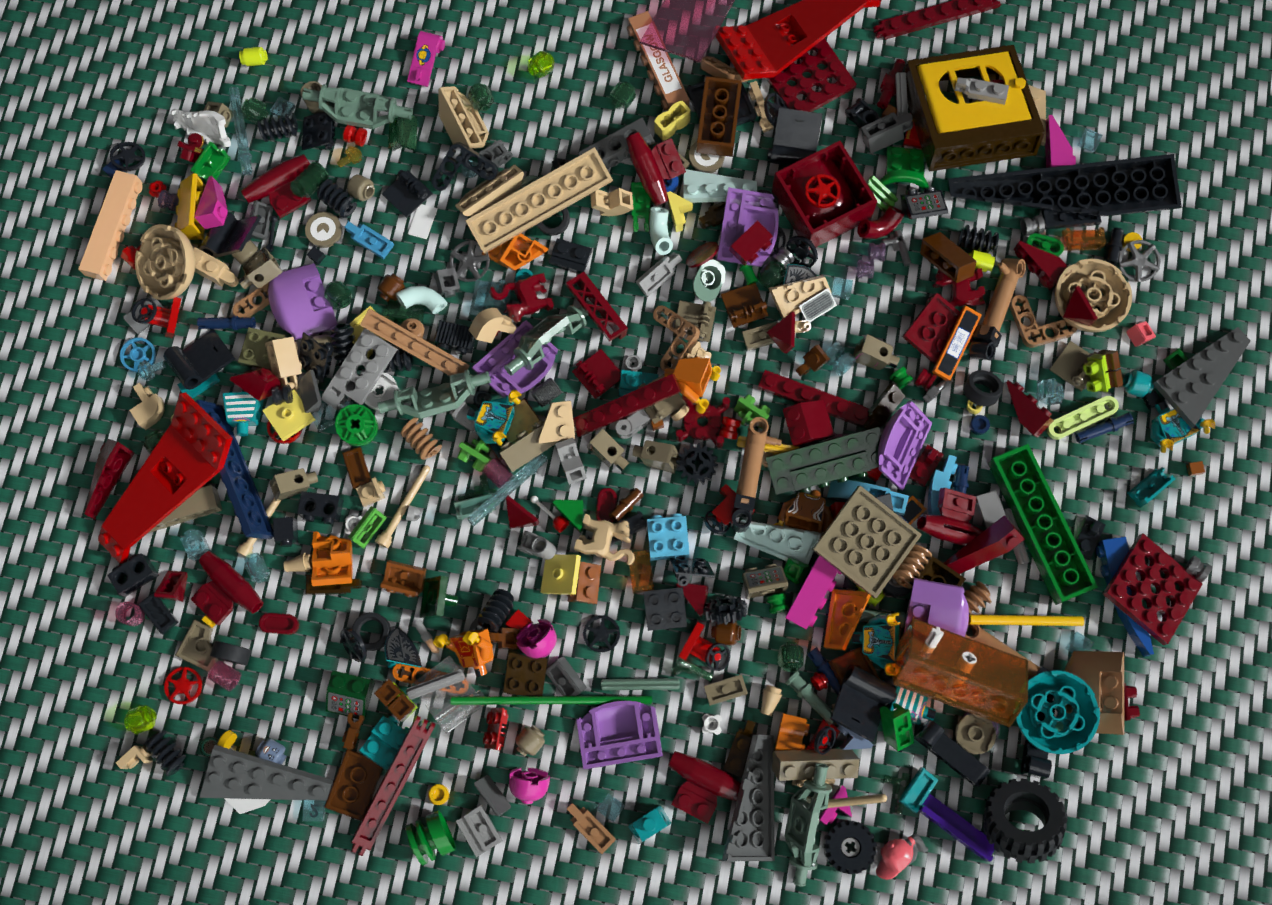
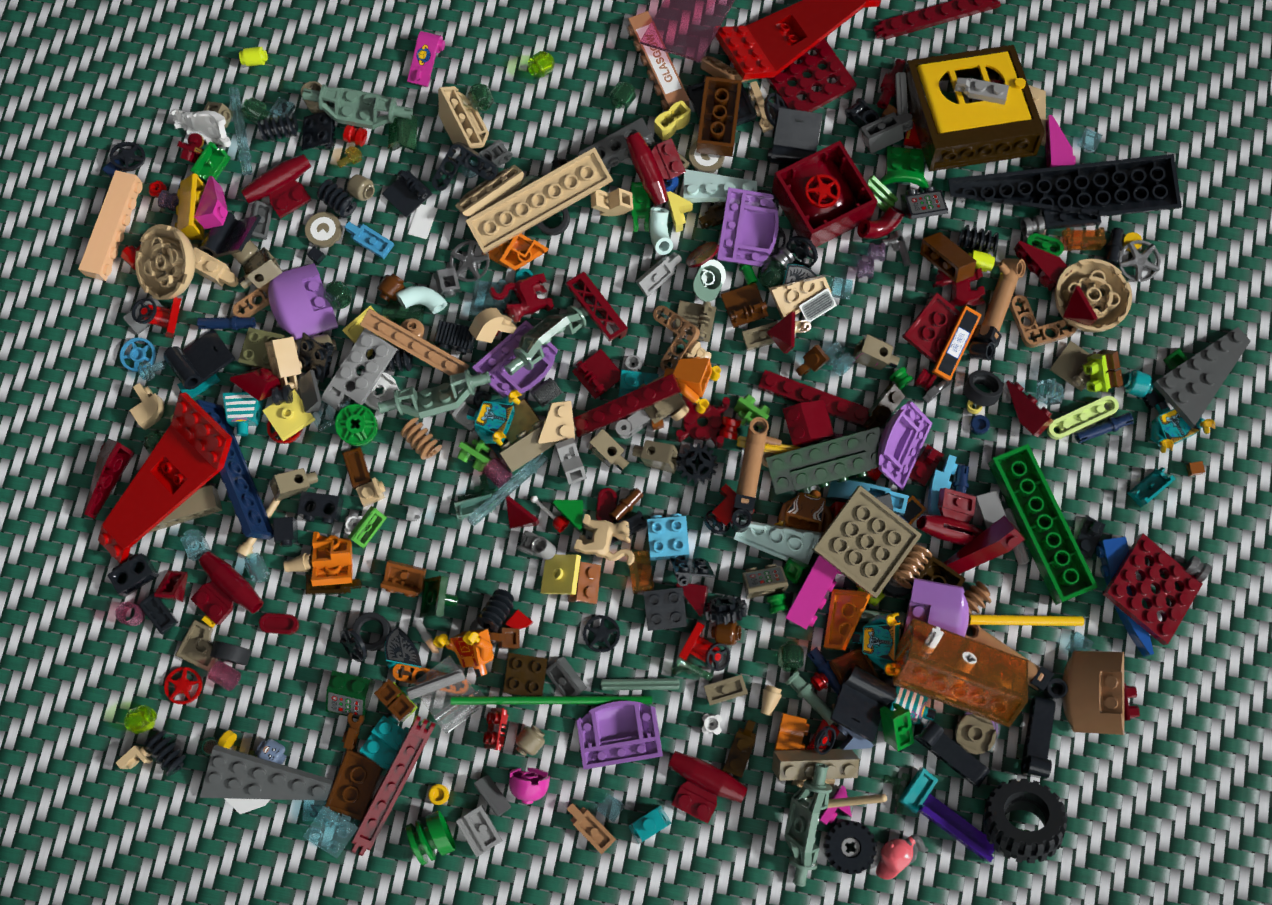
black hinge [265,215,278,252] -> none
clear green piece [290,161,329,198] -> none
black piece [329,324,356,366] -> none
tan piece [375,465,430,549] -> none
dark pink cylinder [516,619,557,658] -> none
black plate [549,238,592,274] -> none
dark grey wing [722,734,775,861] -> none
dark red brick [729,220,773,266] -> none
teal brick [1015,670,1100,754] -> none
coral slope [1126,321,1156,347] -> none
none -> clear light blue hinge [303,806,358,858]

